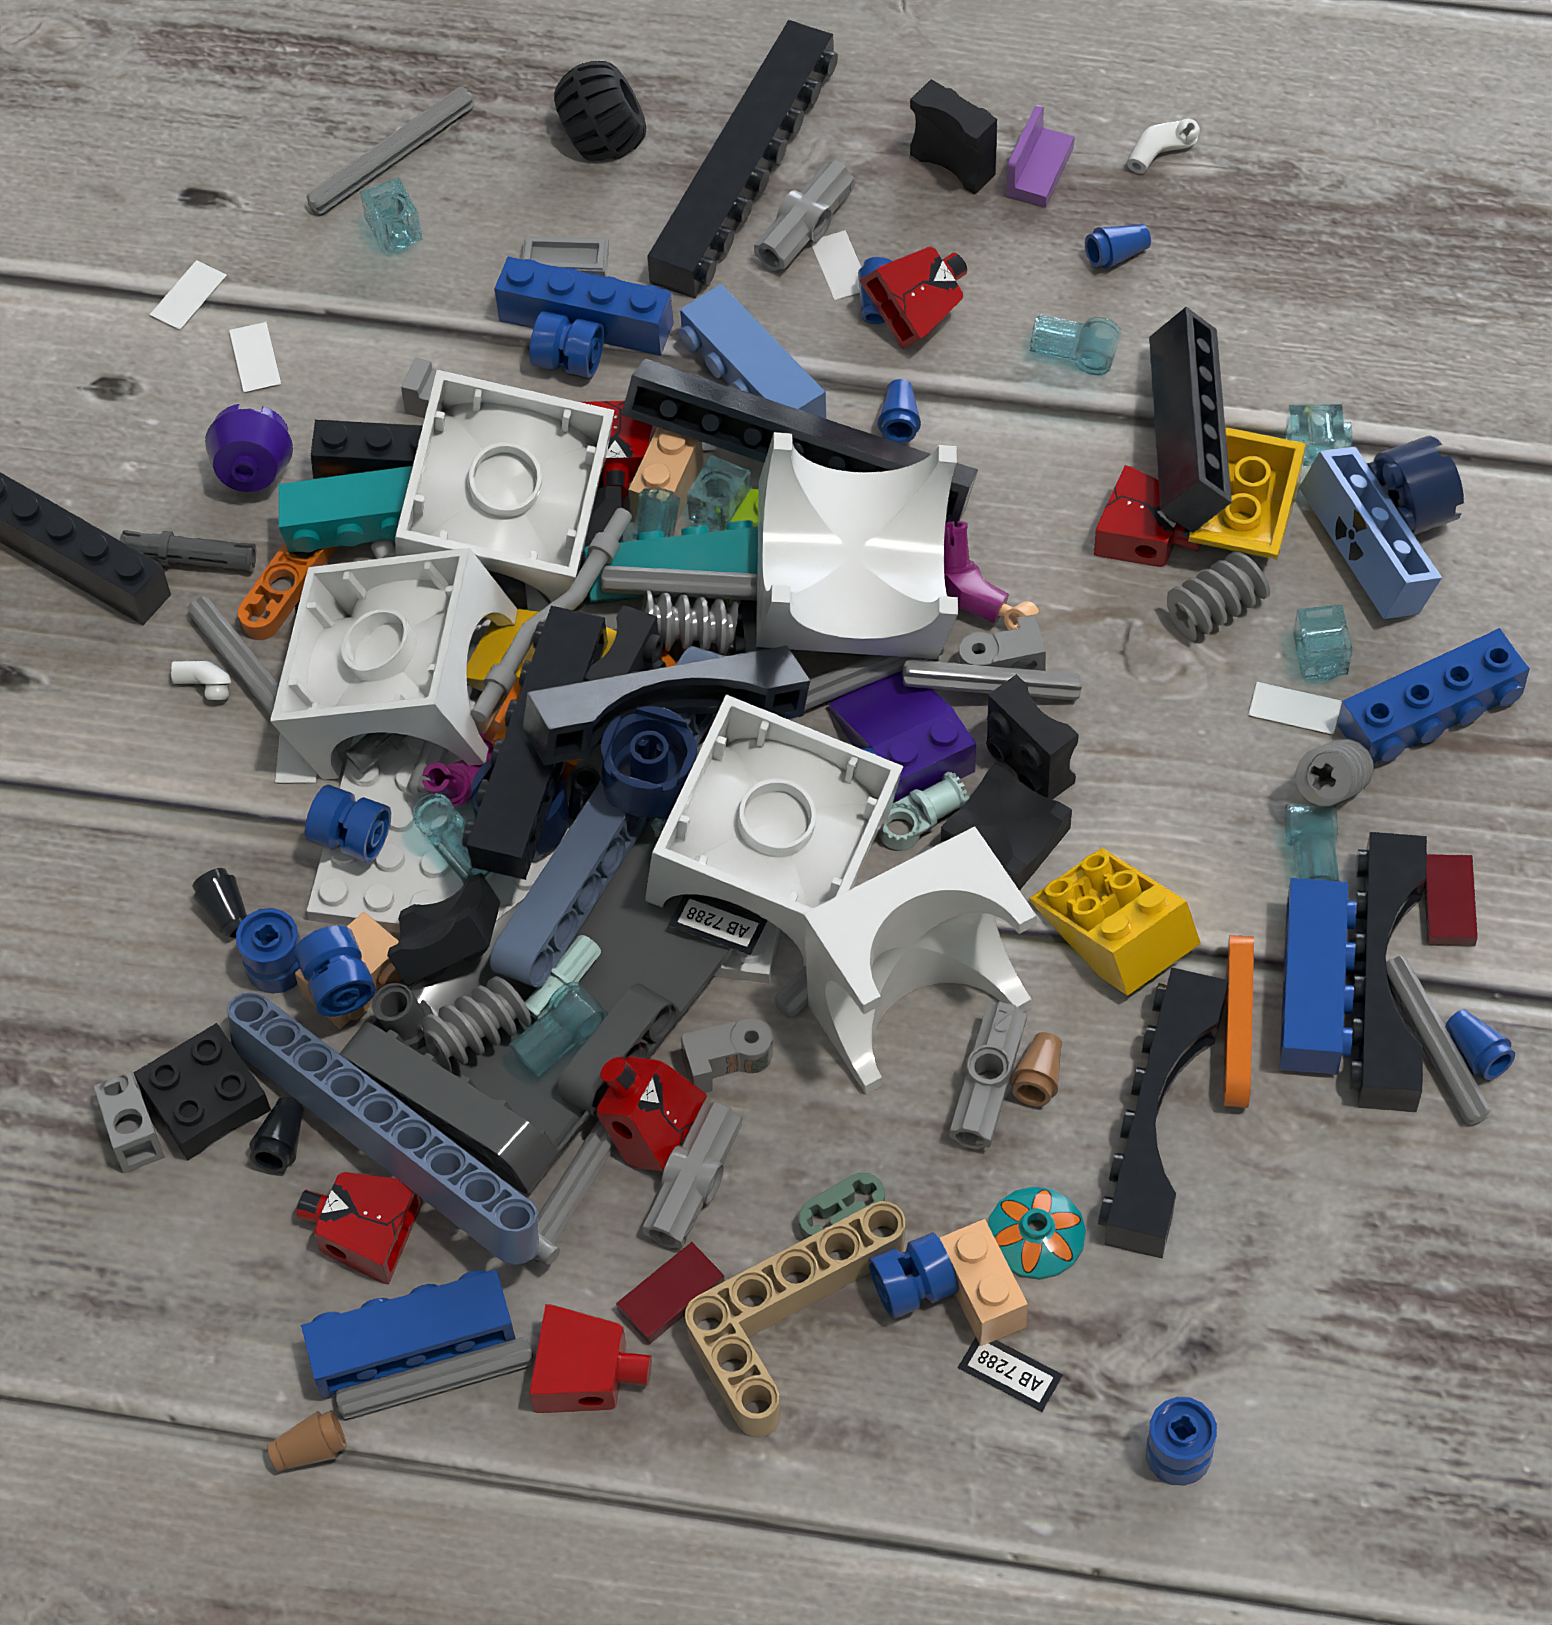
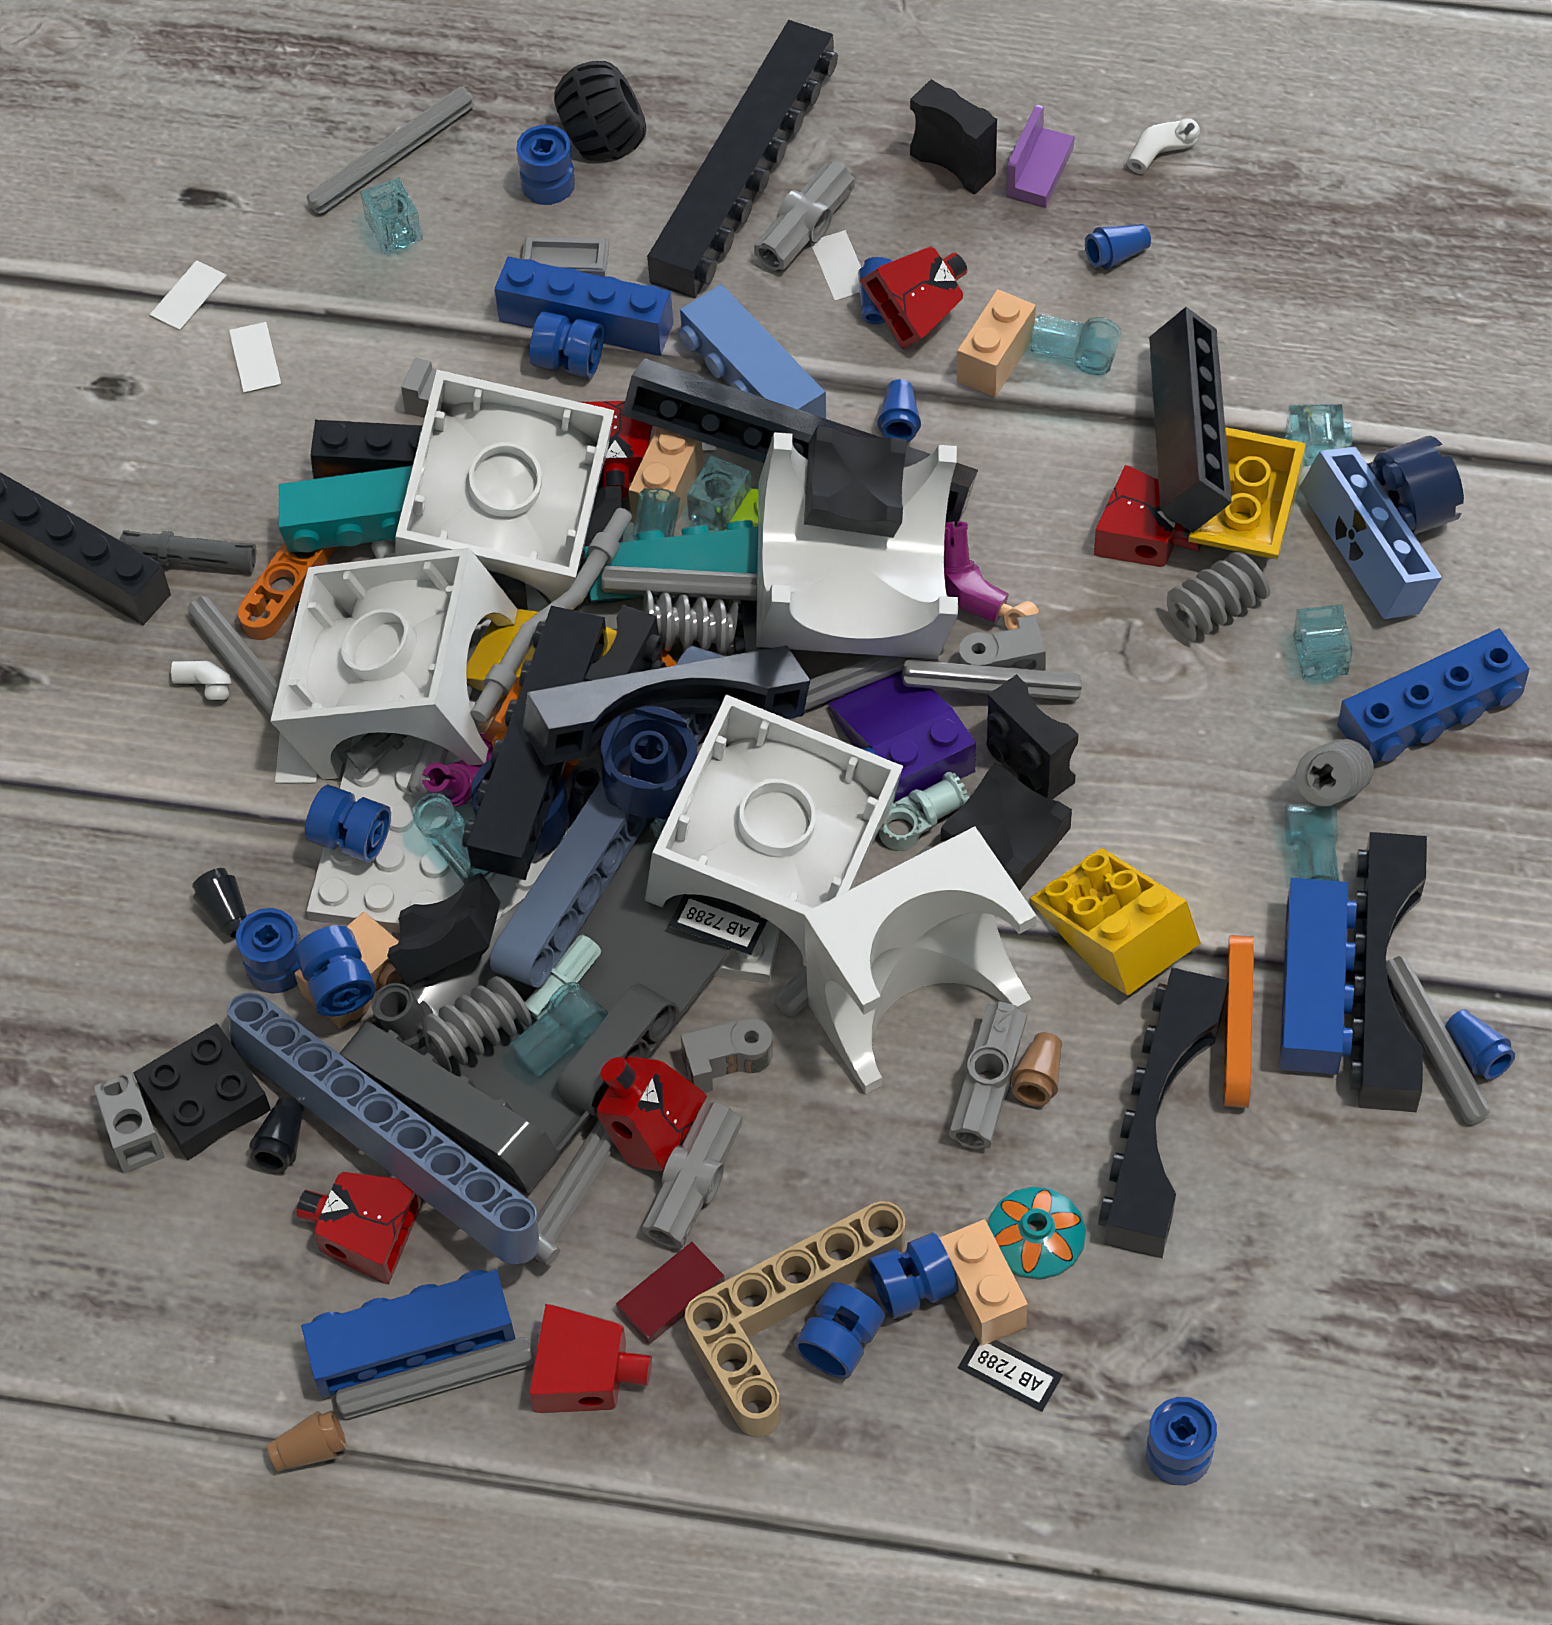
dark purple cone [205,404,293,492] -> none
sand green beam [799,1173,885,1239] -> none
white sticker [1248,682,1342,735] -> none
dark red tile [1424,854,1478,946] -> none
none -> blue wheel [516,125,575,205]
none -> blue wheel [794,1282,885,1379]
none -> black brick [804,426,907,538]
none -> light nougat brick [957,289,1036,398]

